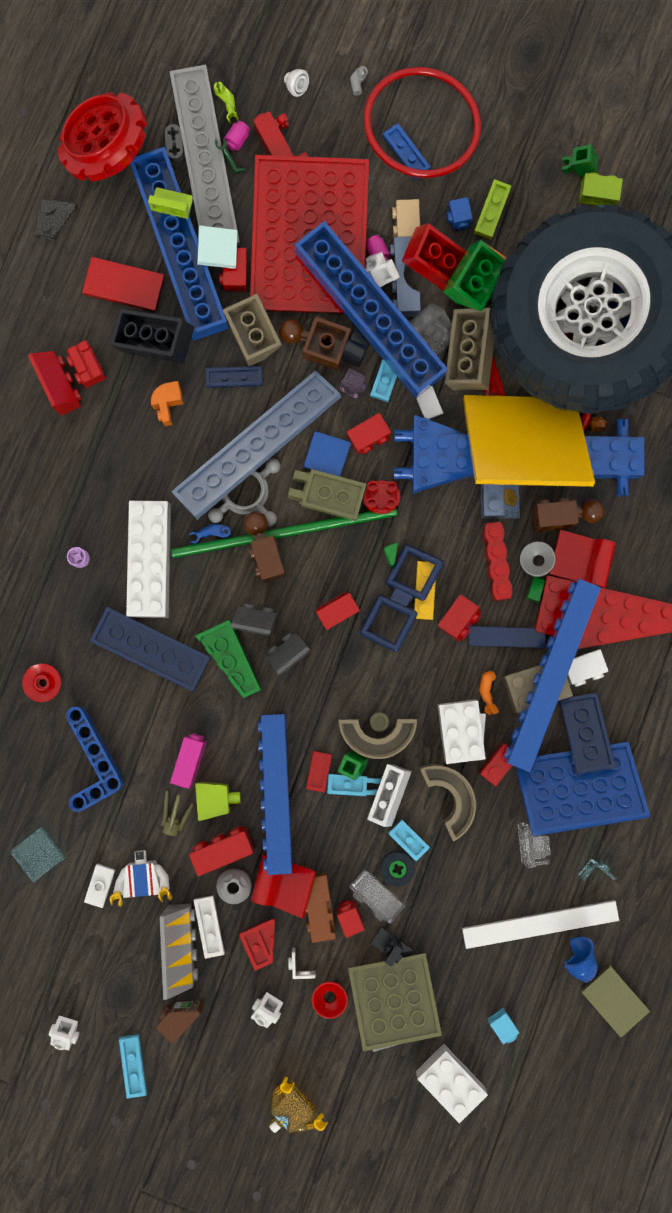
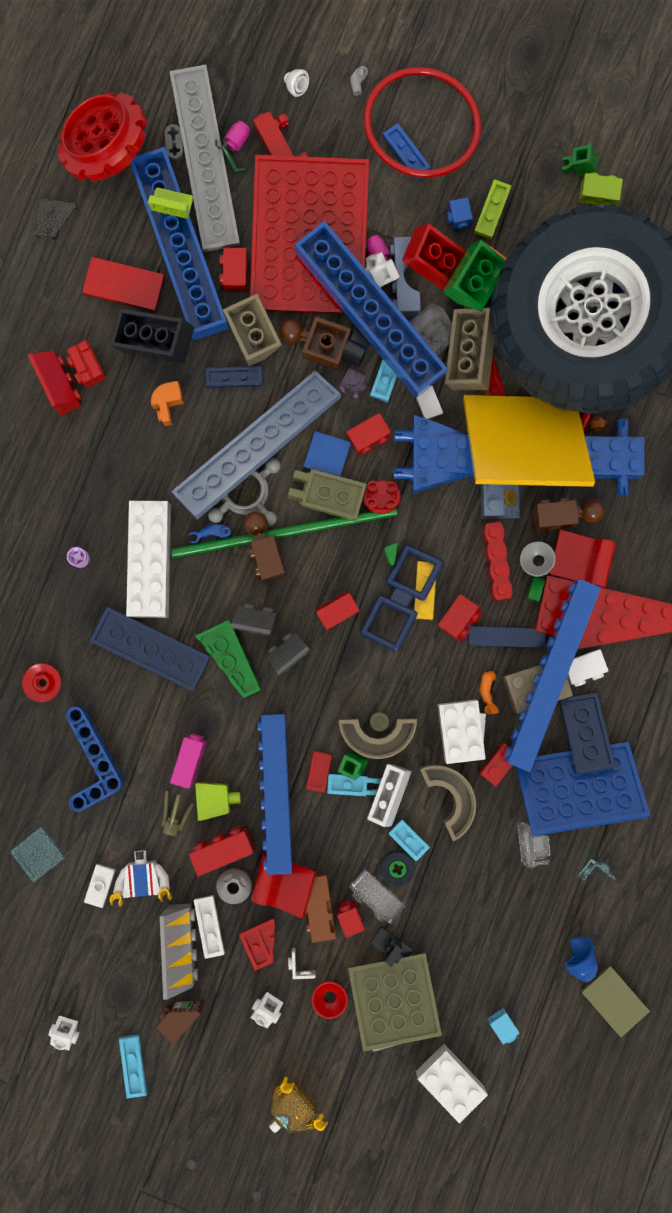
light aqua tile [197,225,237,269] -> none
lime arm [214,82,239,124] -> none
tan brick [392,199,420,237] -> none
white tile [462,900,619,949] -> none

